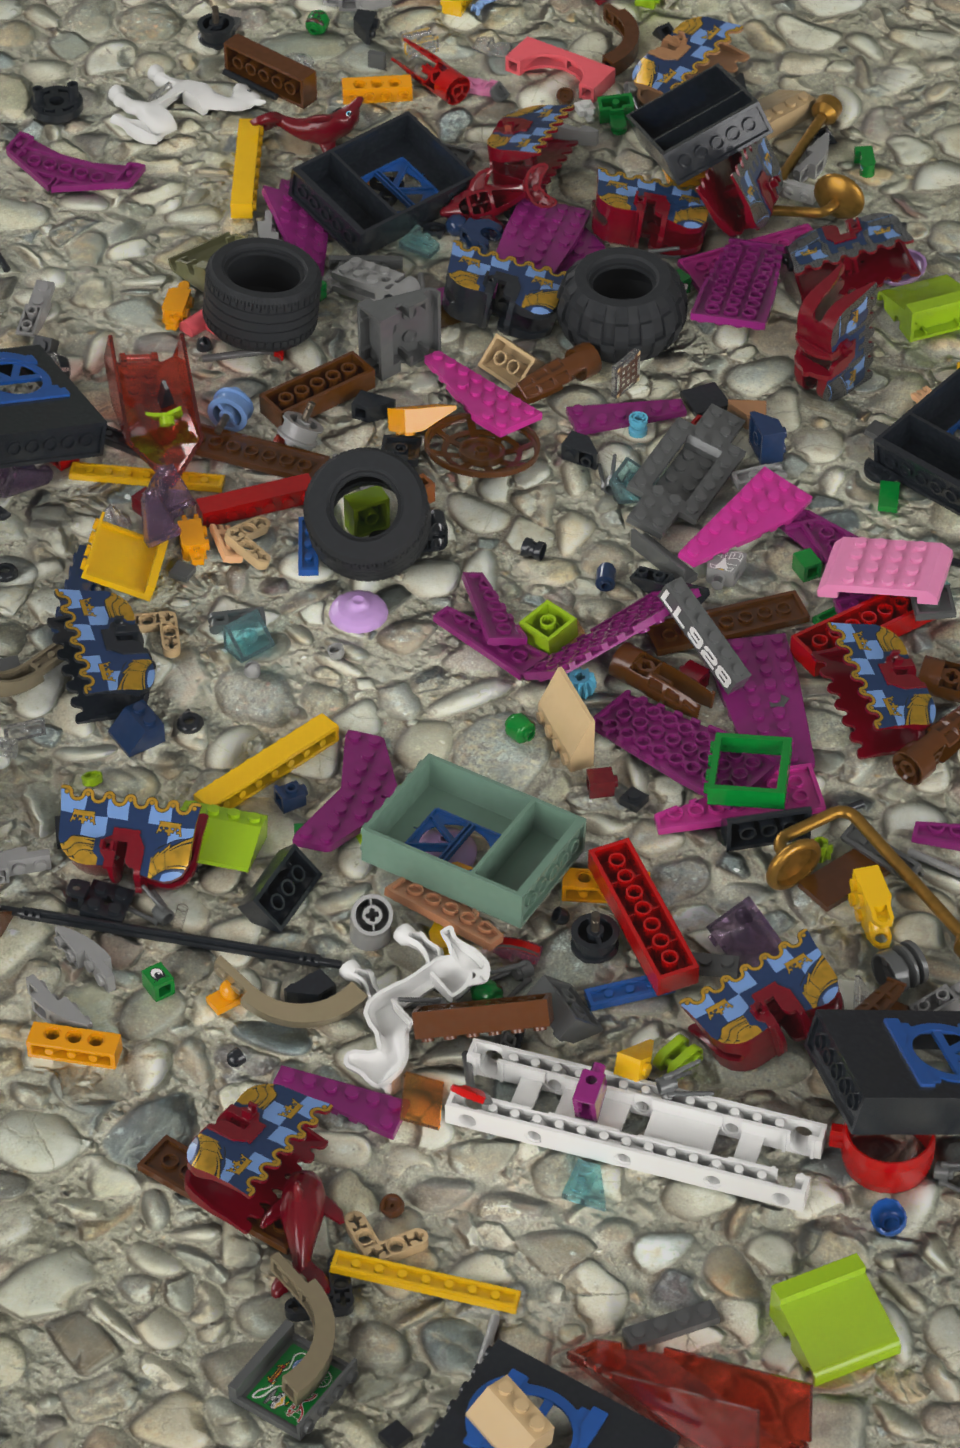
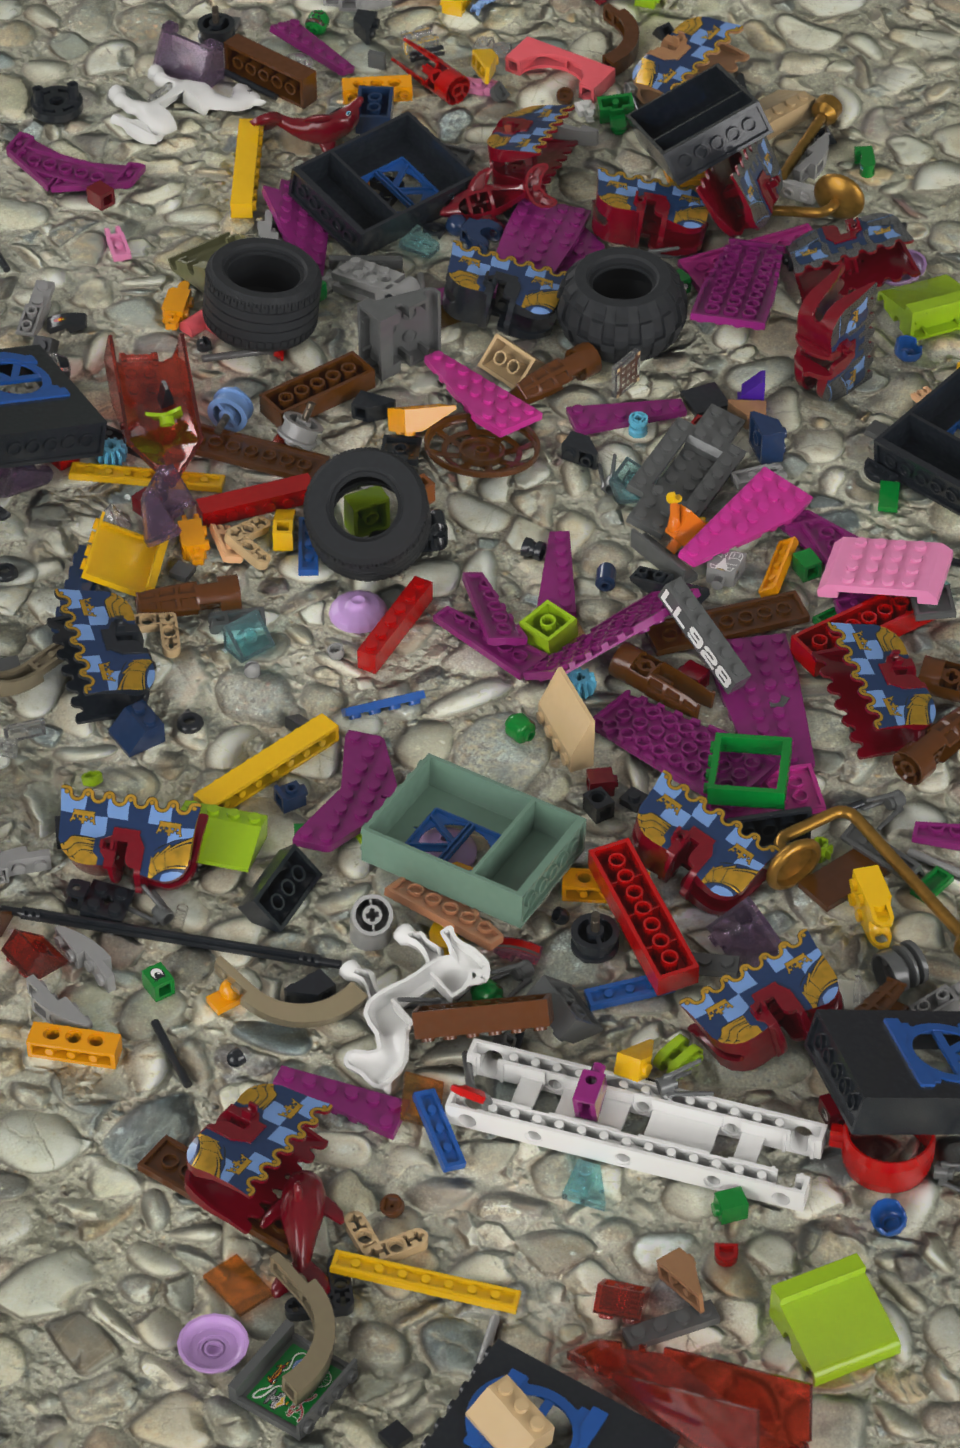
none -> clear red slope [1,929,68,979]
none -> black slope [47,313,87,334]
none -> dark red brick [86,180,115,211]
none -> medium azure gear [95,437,128,466]
none -> bright pink hinge [104,226,132,262]
none -> reddish brown piece [135,574,242,617]
none -> black bar [151,1019,192,1088]
none -> clear purple windscreen [153,20,225,88]
none -> lavender hat [177,1313,249,1374]
none -> clear orange piece [203,1254,272,1317]
none -> magenta wing [269,19,355,76]
none -> yellow slope [272,509,296,551]
none -> black slope [285,714,309,731]
none -> blue plate [341,690,426,720]
none -> dark blue brick [355,86,394,134]
none -> red brick [357,576,433,674]
none -> black pin [409,45,445,63]
none -> blue plate [412,1088,467,1173]
none -> yellow slope [471,49,499,84]
none -> magenta wing [537,531,576,618]
none -> black brick [583,786,615,824]
none -> clear red slope [593,1278,651,1324]
none -> animal [630,770,780,915]
none -> medium nougat slope [656,1247,705,1314]
none -> orange torso [665,492,709,555]
none -> green brick [711,1186,749,1225]
none -> red tile [714,1243,738,1267]
none -> dark purple slope [737,370,766,401]
none -> light orange plate [758,536,799,598]
none -> dark red brick [818,1093,845,1131]
none -> dark grey plant [861,789,906,831]
none -> blue hair [894,335,922,363]
none -> green tile [910,866,954,903]

